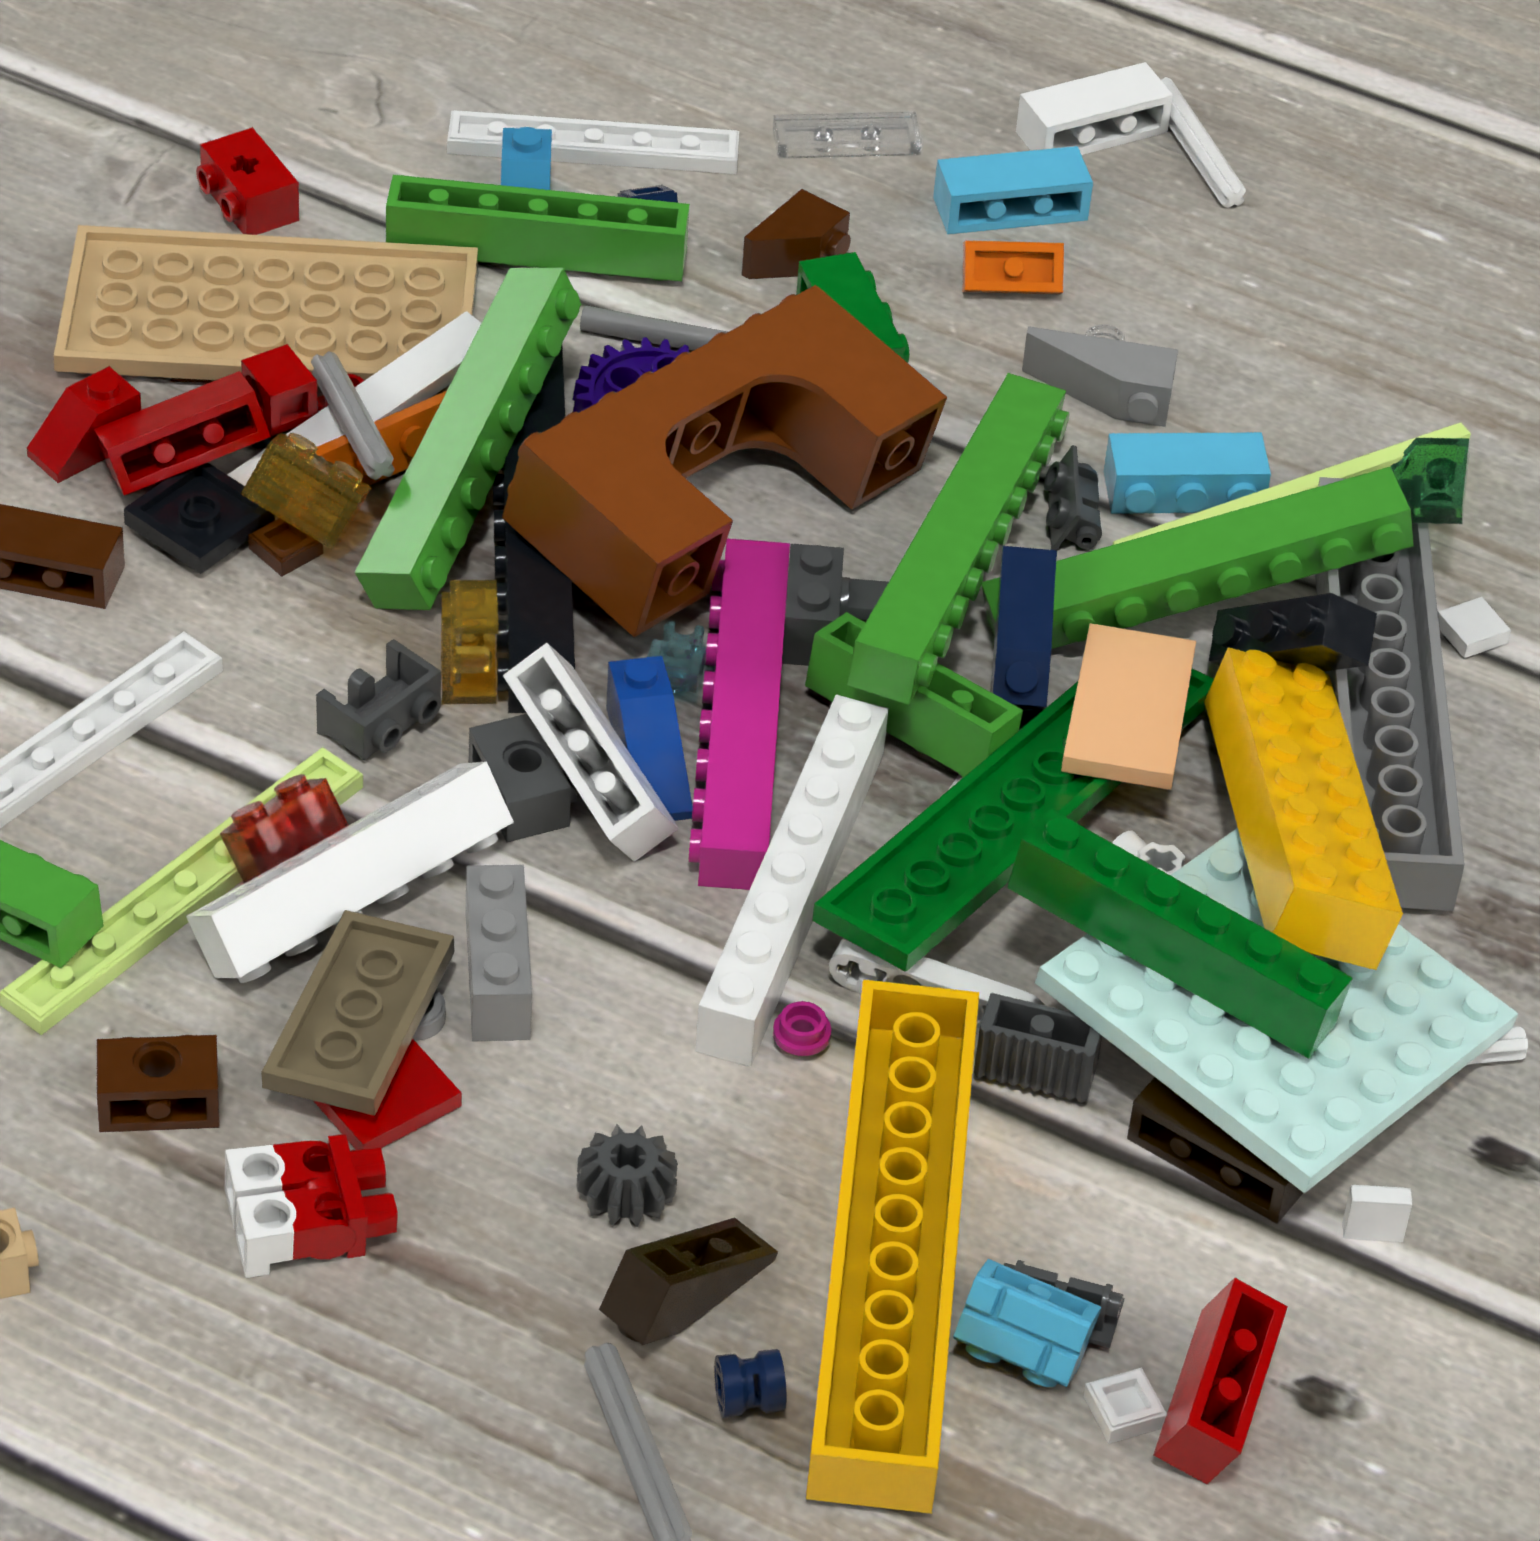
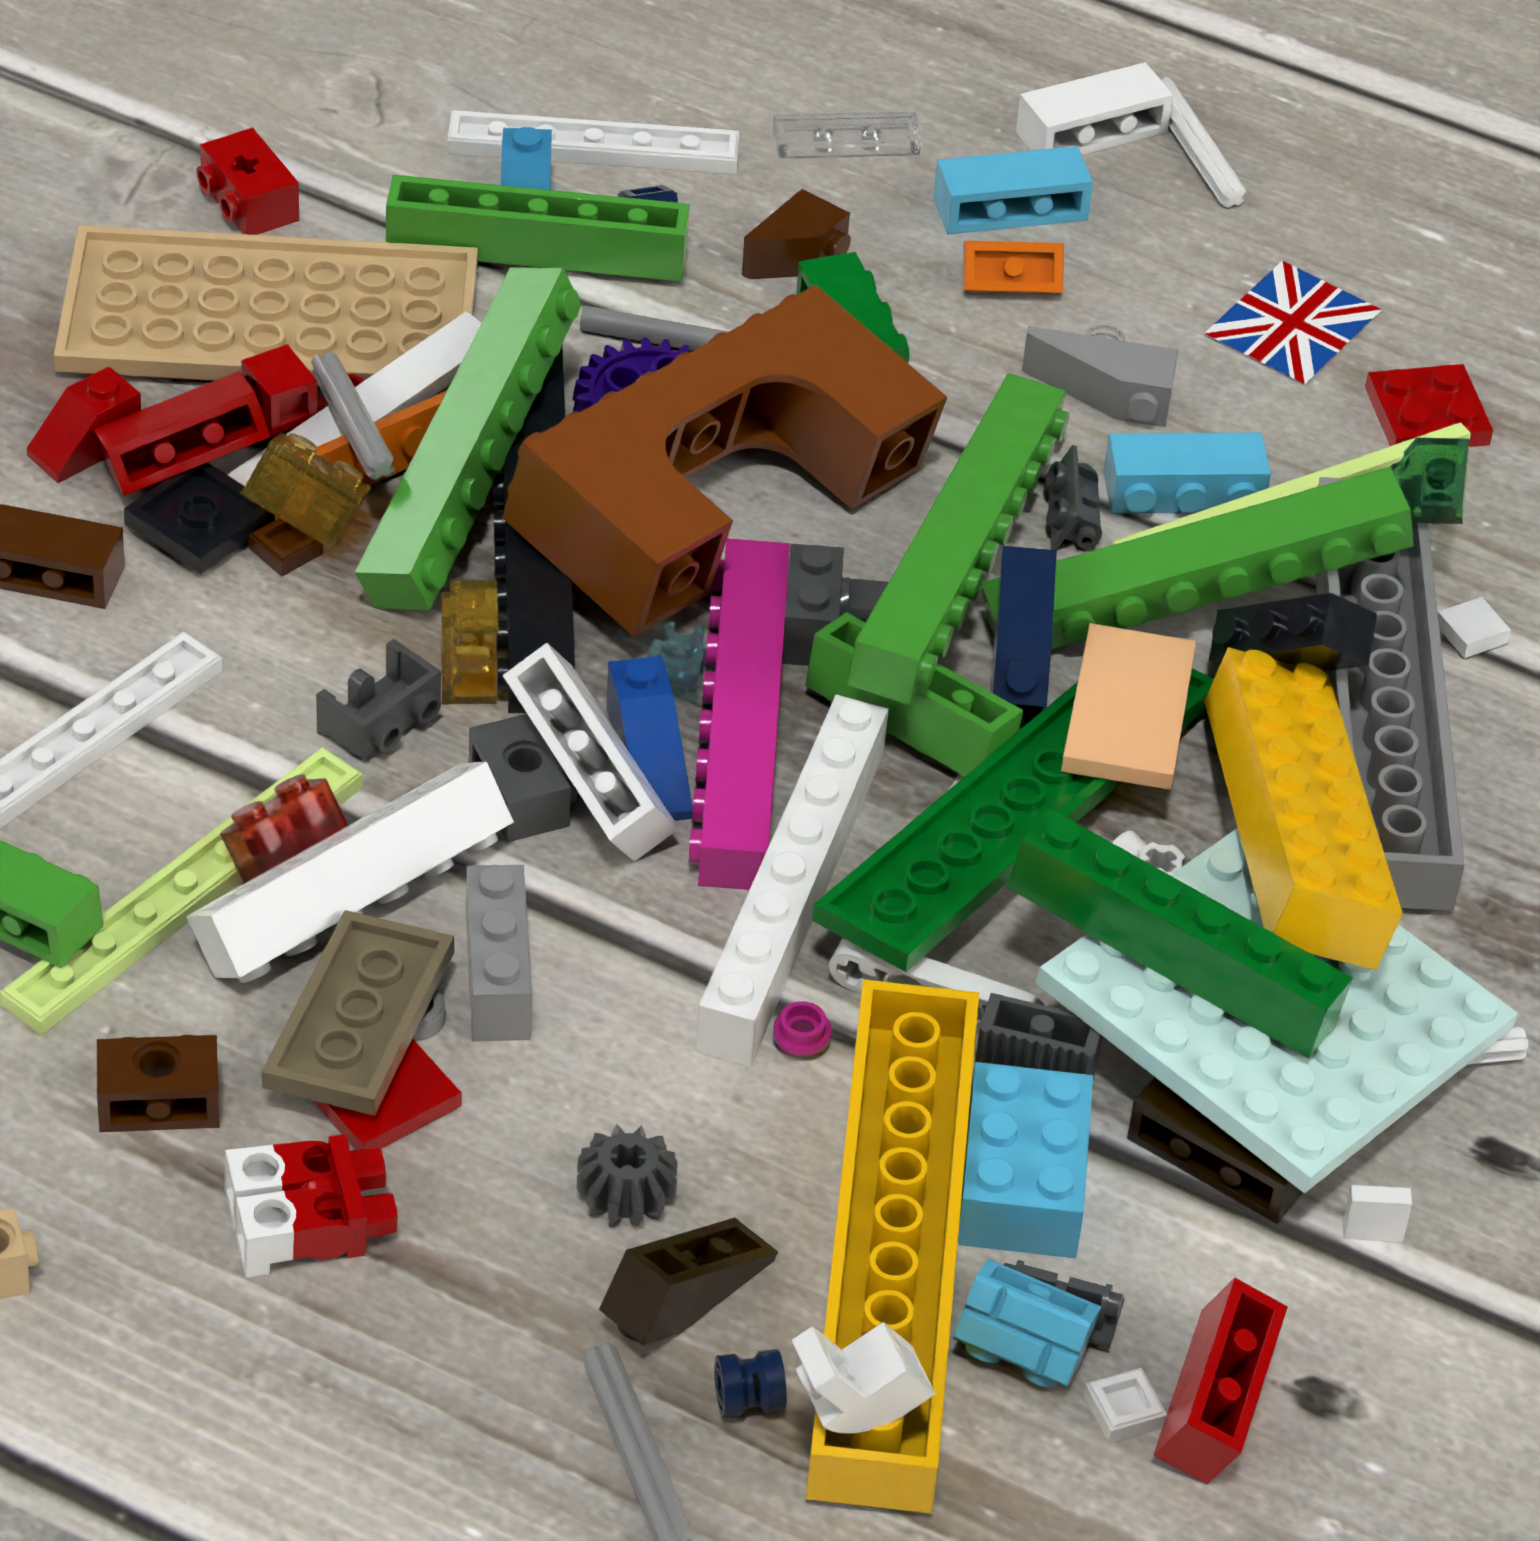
none -> white brick [792,1322,935,1434]
none -> medium azure brick [958,1062,1093,1258]
none -> sticker [1204,260,1382,385]
none -> red plate [1365,364,1493,447]

